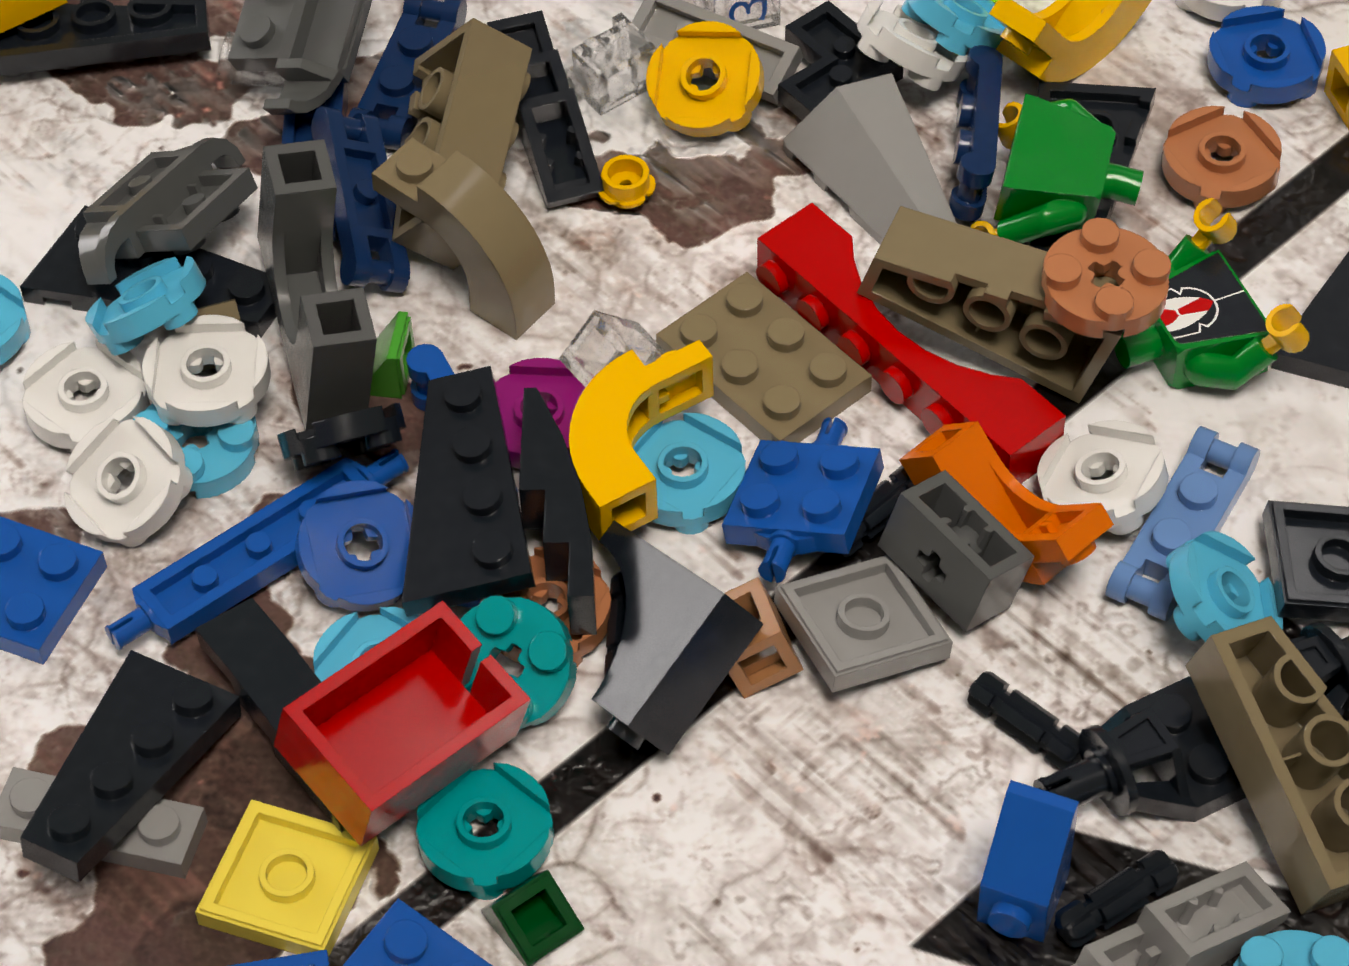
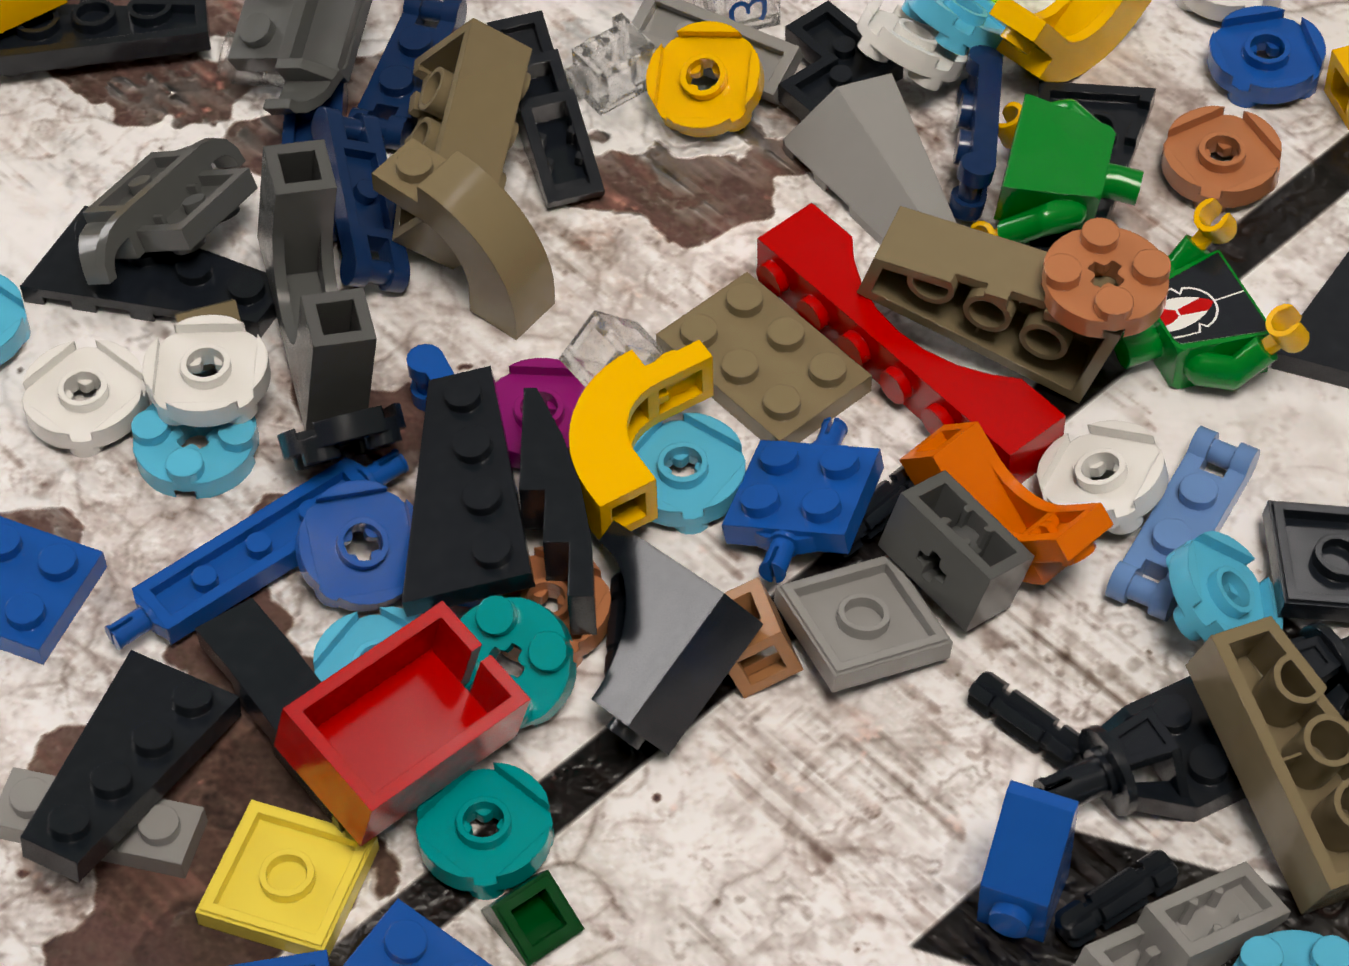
white plate [64,416,193,548] -> none
medium azure plate [85,256,206,356] -> none
bright green slope [370,311,415,399] -> none
yellow plate [598,155,656,209] -> none

